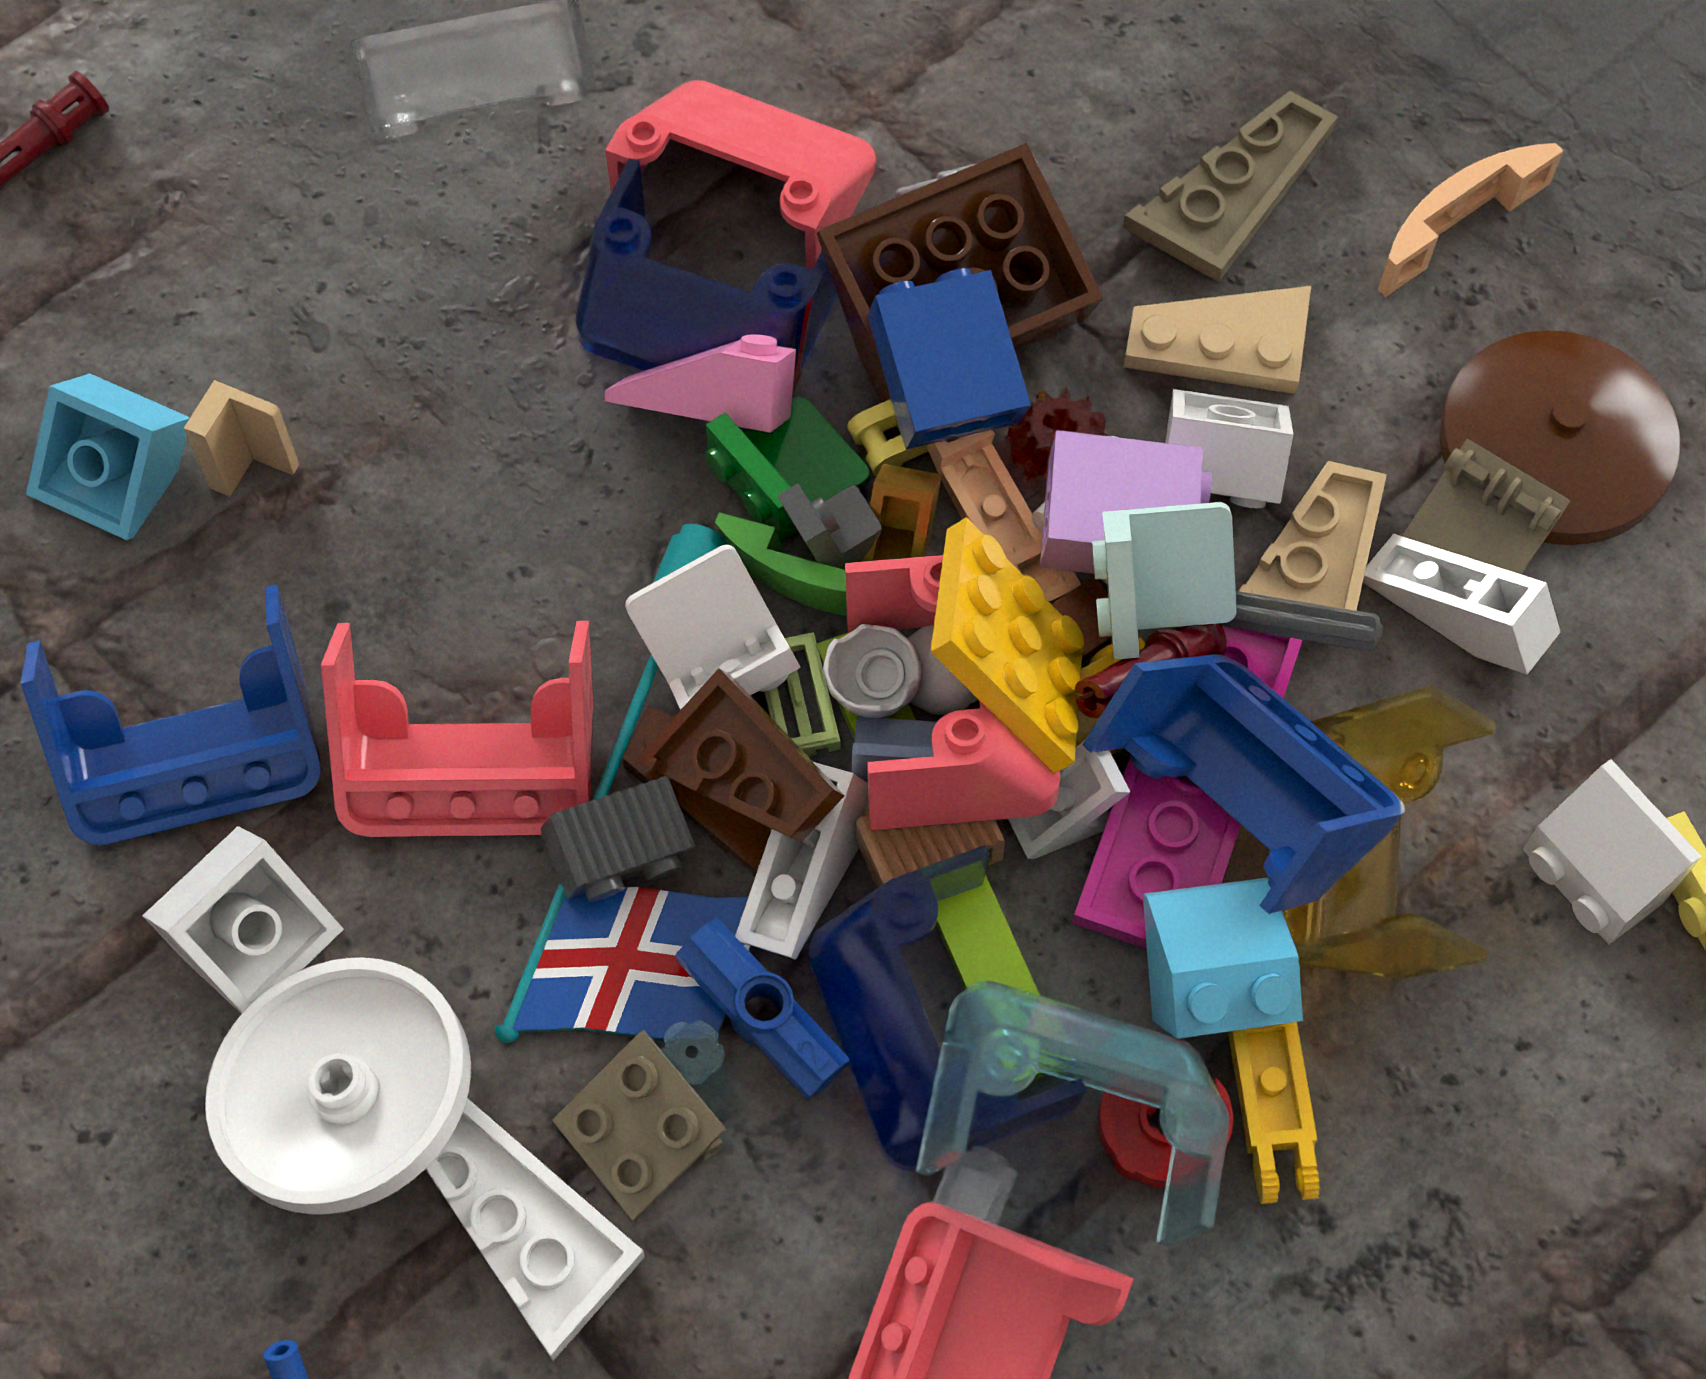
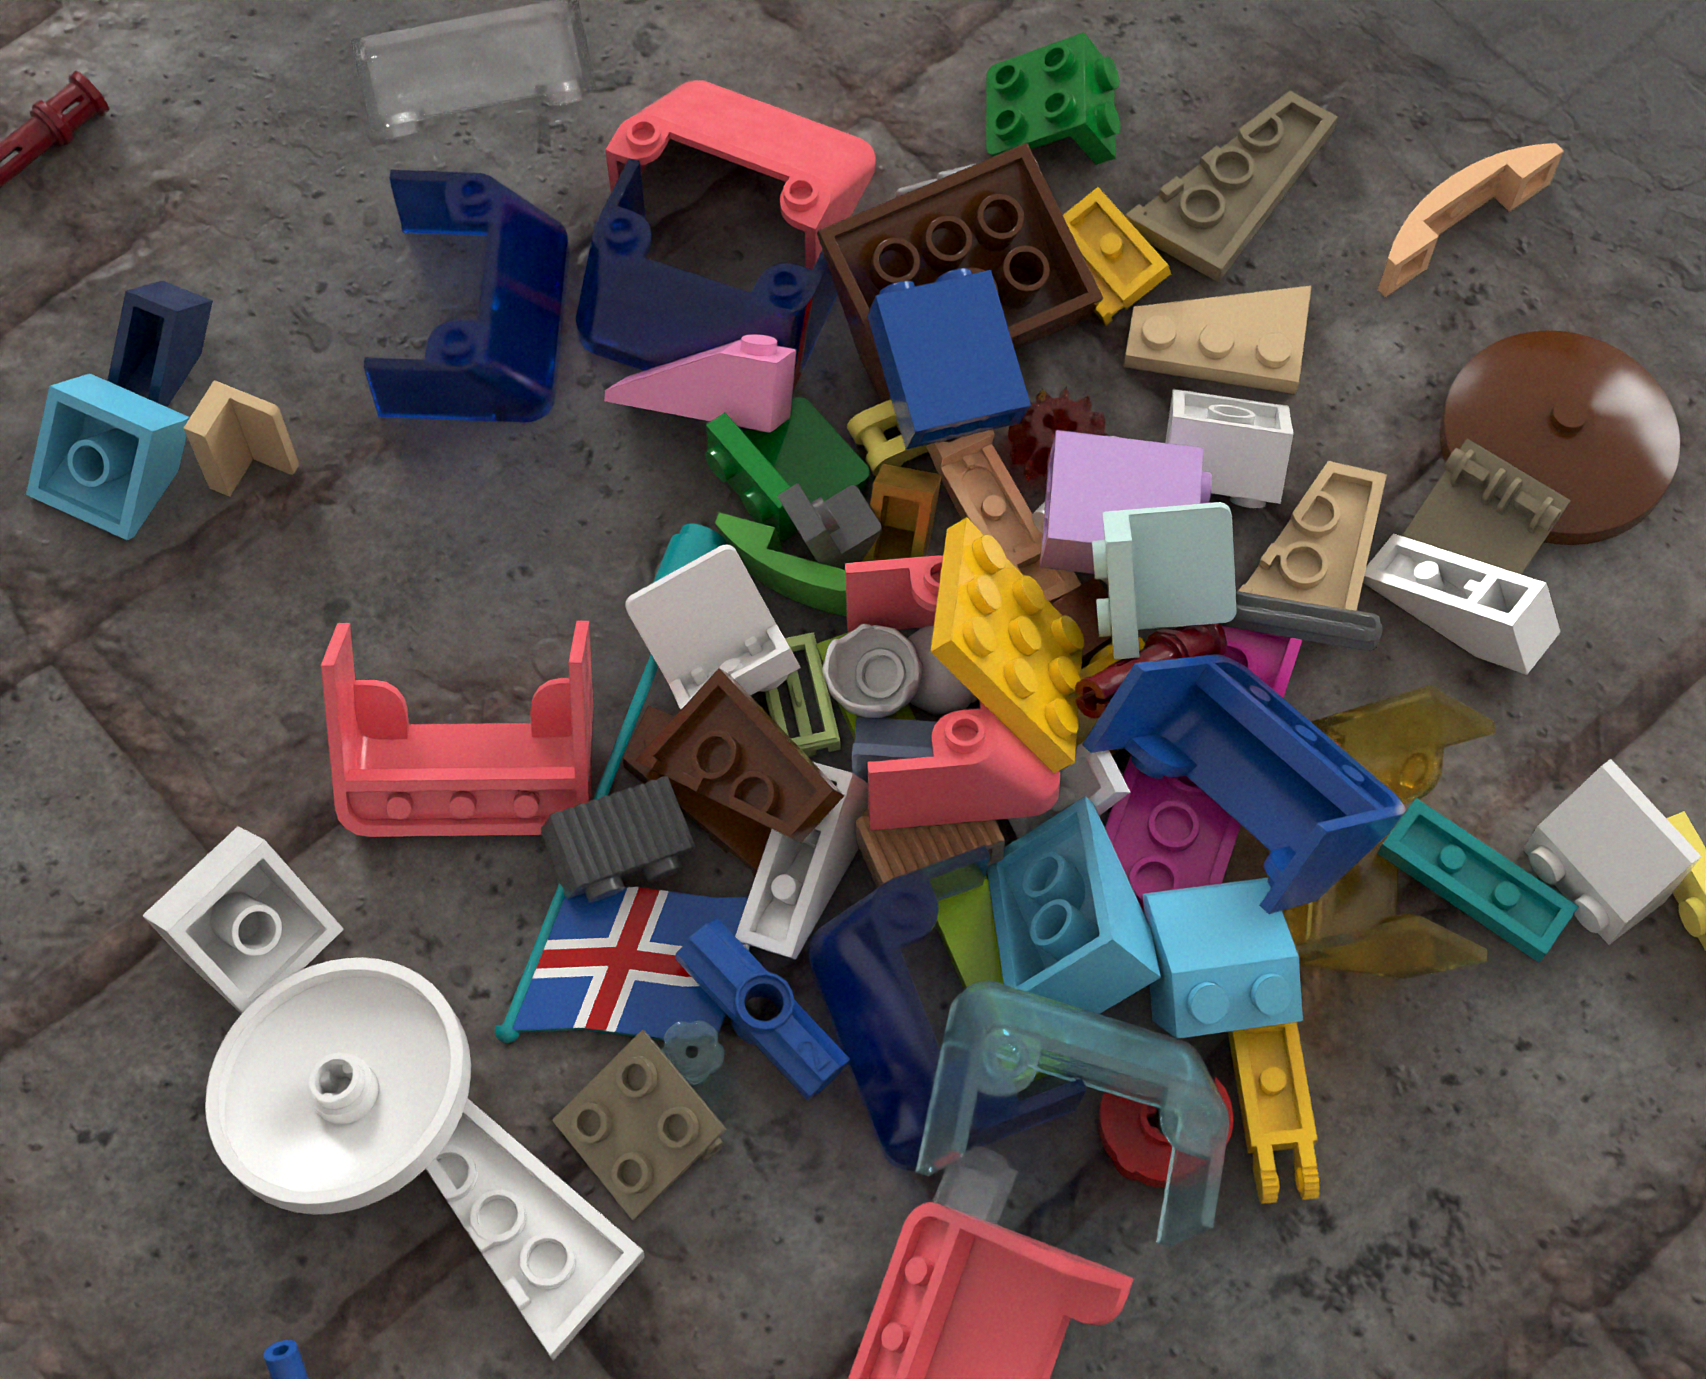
blue windscreen [20,584,321,845] -> none
none -> dark blue slope [107,280,213,407]
none -> clear blue windscreen [364,170,570,423]
none -> green bracket [986,32,1120,165]
none -> medium azure slope [986,796,1161,1040]
none -> yellow plate [1063,187,1171,325]
none -> teal plate [1377,798,1579,963]

